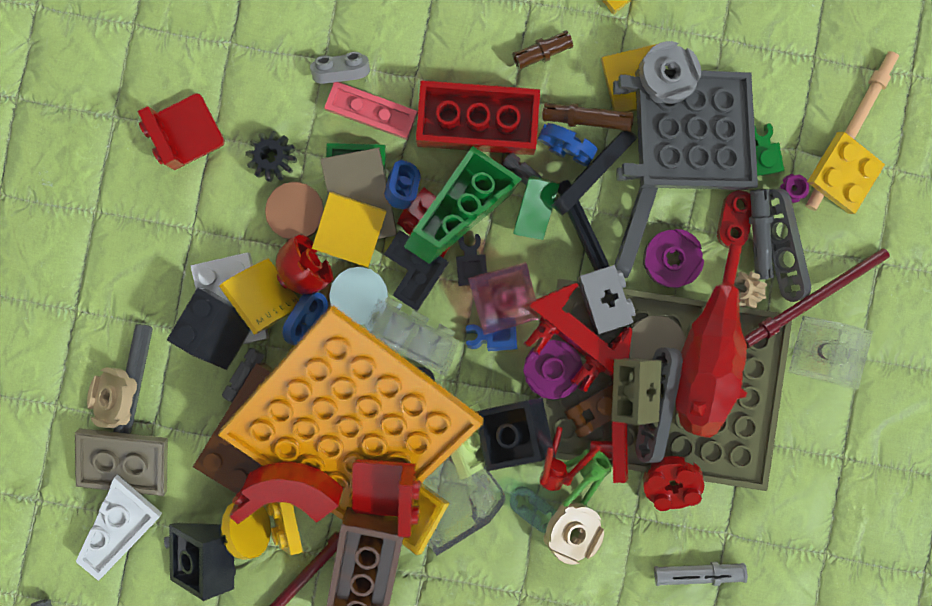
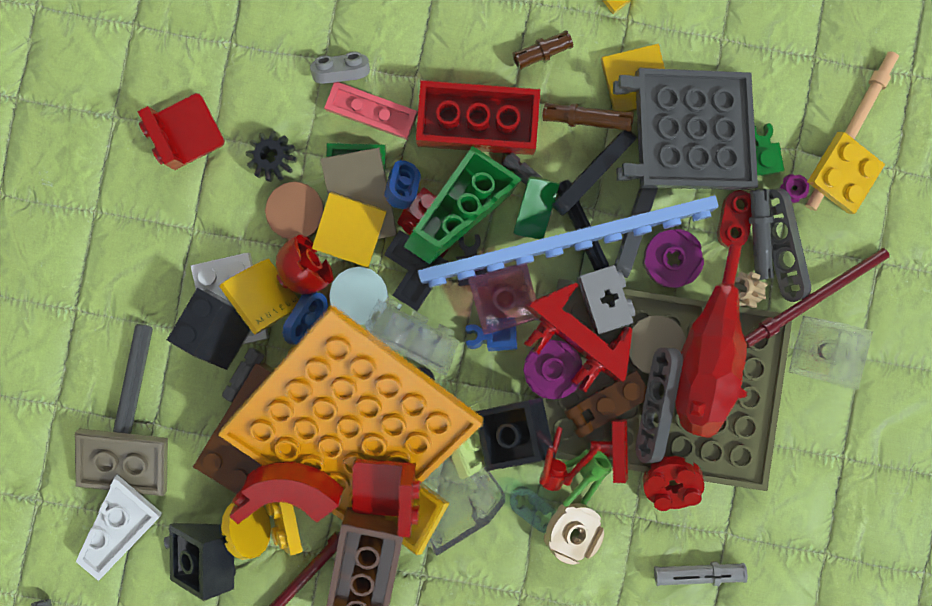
tan plate [87,367,137,428] -> none
blue plate [537,123,598,167] -> none
olive brick [612,358,661,425] -> none
light grey plate [639,41,701,103] -> none
none -> light blue plate [418,195,719,288]

